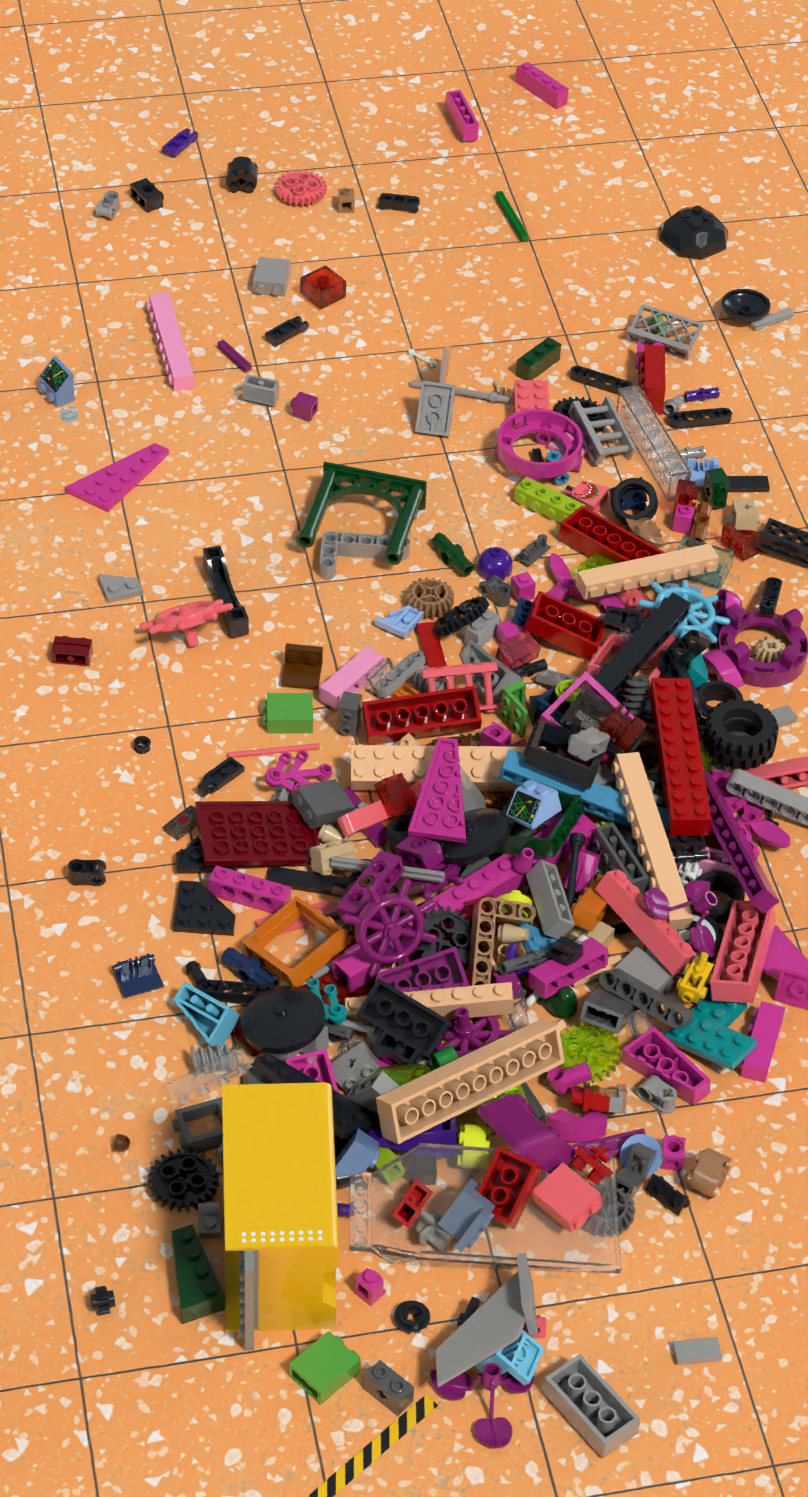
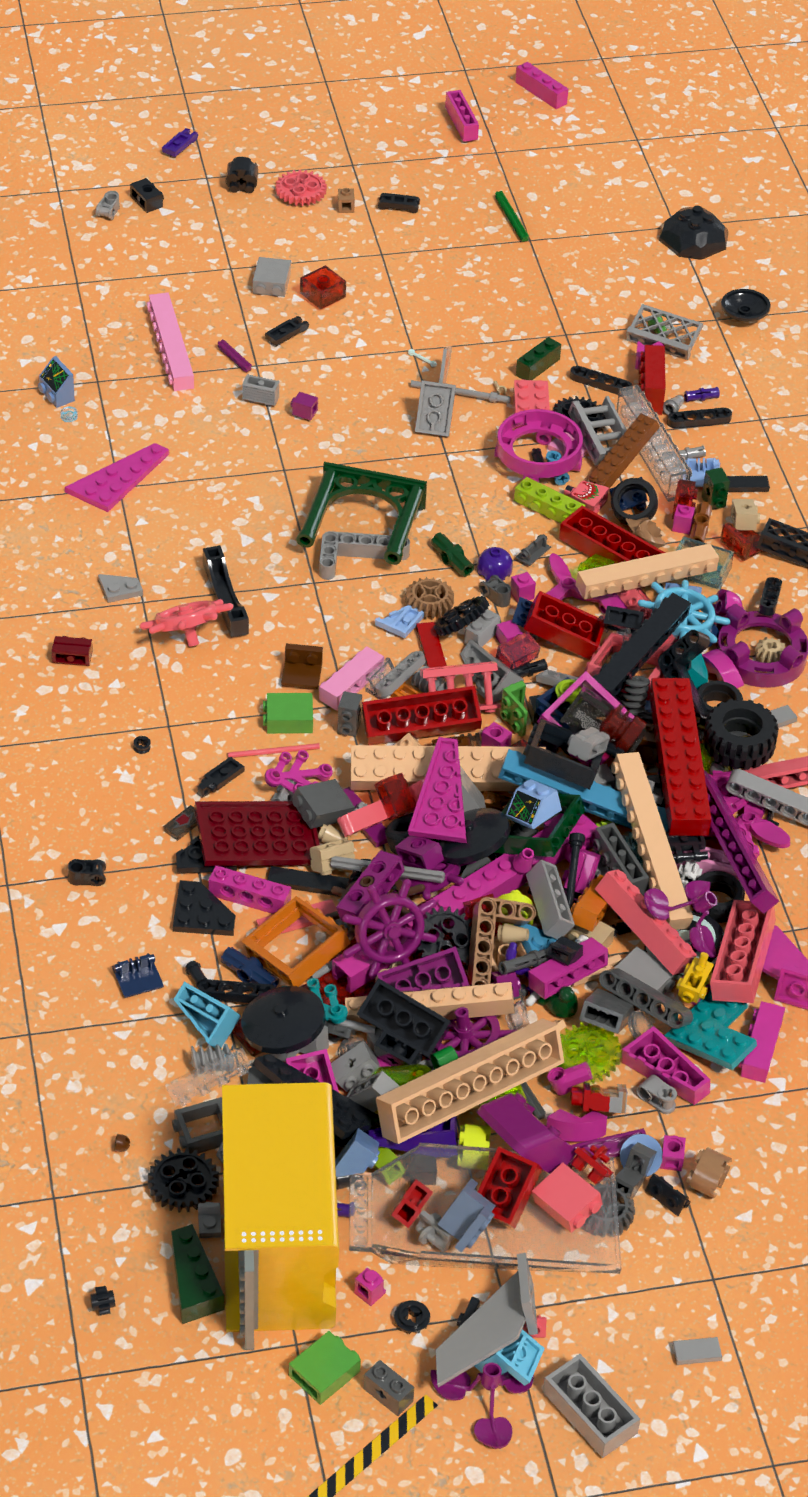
light grey axle [751,308,794,331] -> none
none -> dark orange piece [588,413,660,489]

